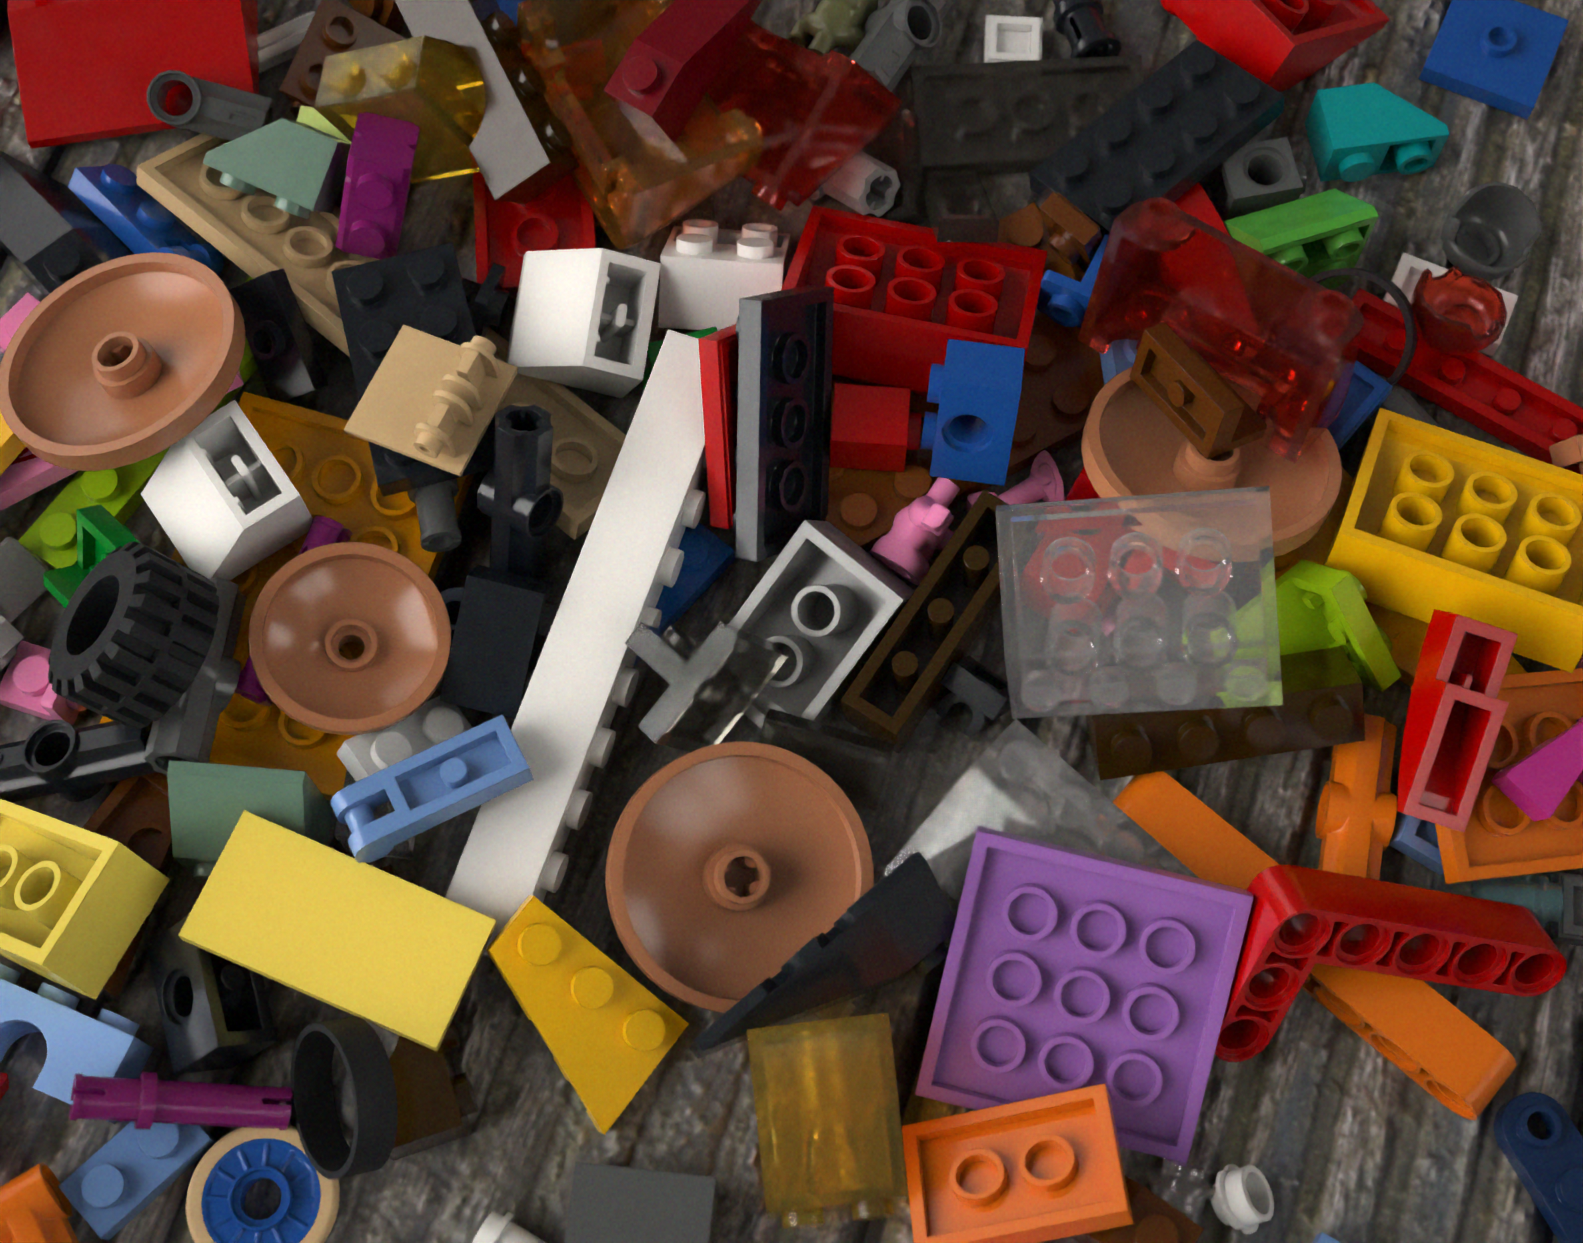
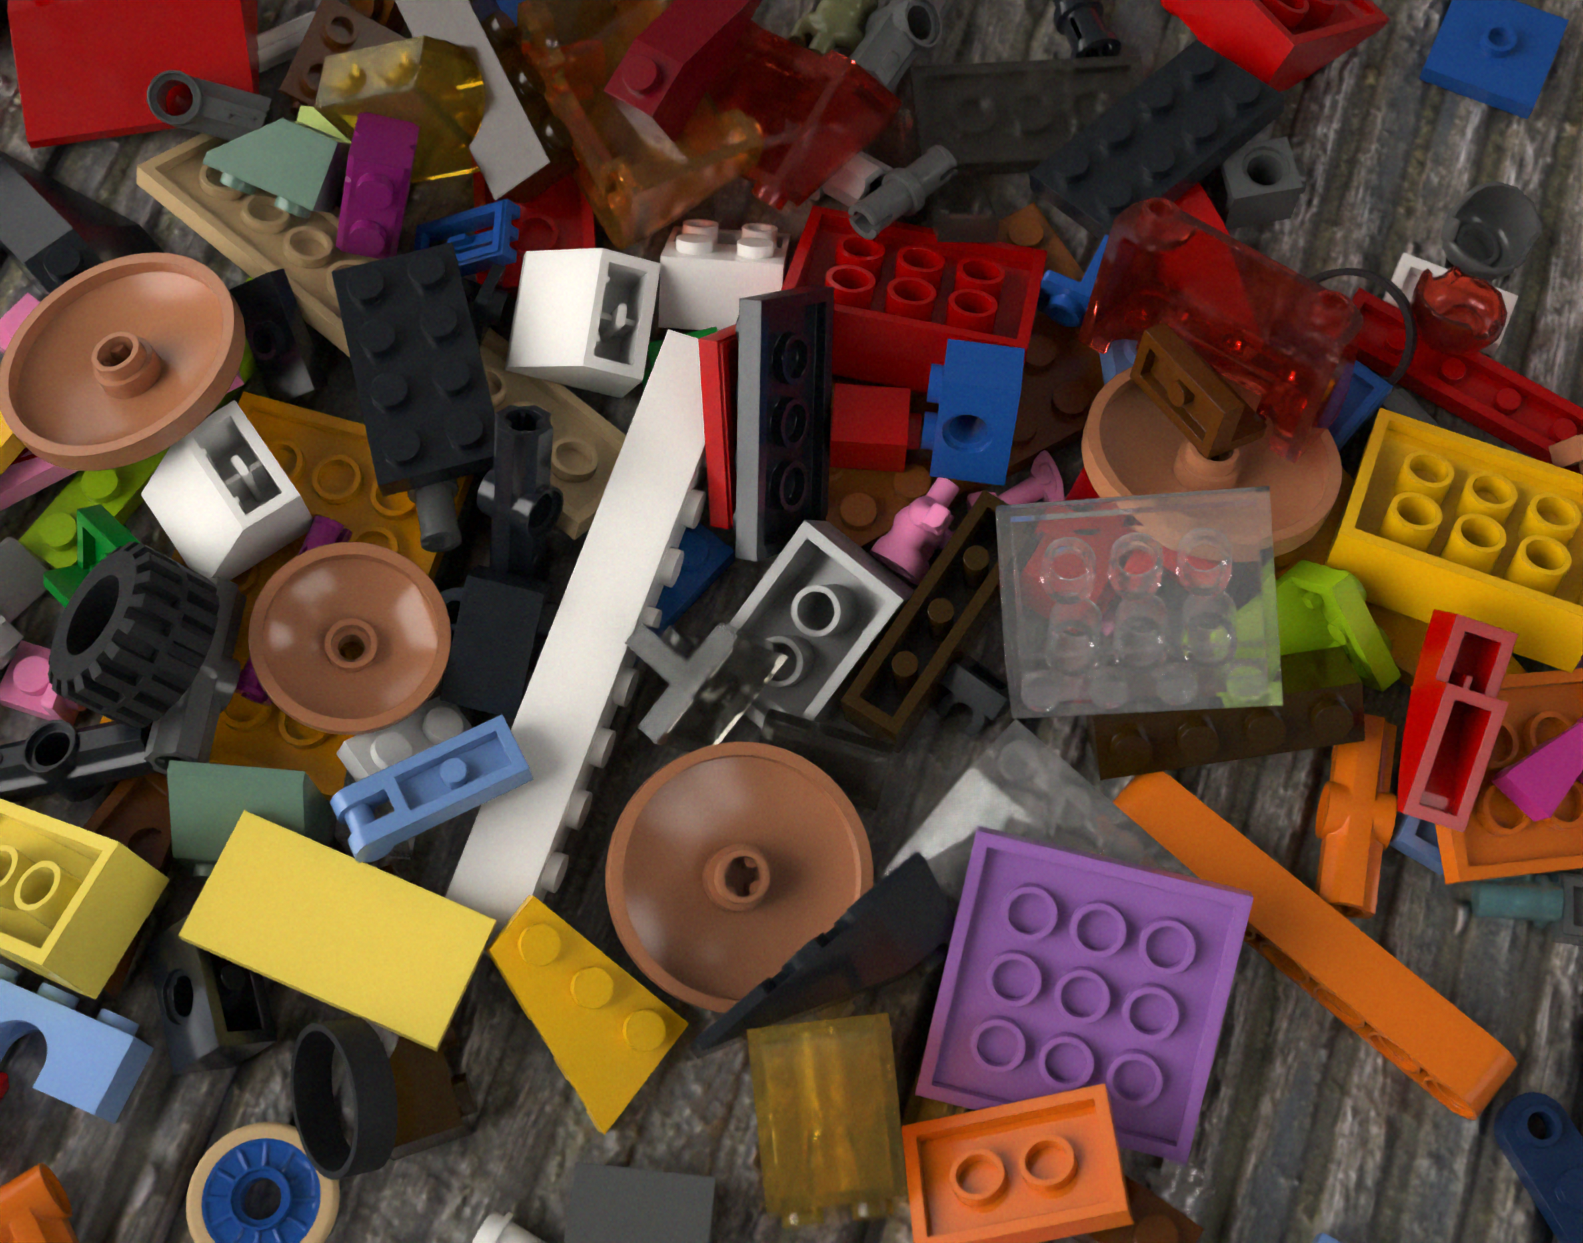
medium blue plate [58,1122,217,1241] -> none
blue plate [68,164,224,276] -> none
magenta pin [69,1072,292,1130] -> none
tan hinge [344,324,518,477] -> none
white tile [983,15,1043,77] -> none
reddish brown plate [1039,192,1103,271] -> none
white plate [1210,1164,1274,1234] -> none
red beam [1214,865,1567,1062] -> none
bright green slope [1223,189,1379,309] -> none
teal slope [1304,82,1450,182] -> none
none -> blue tile [414,199,521,277]
none -> dark grey pin [848,145,958,240]

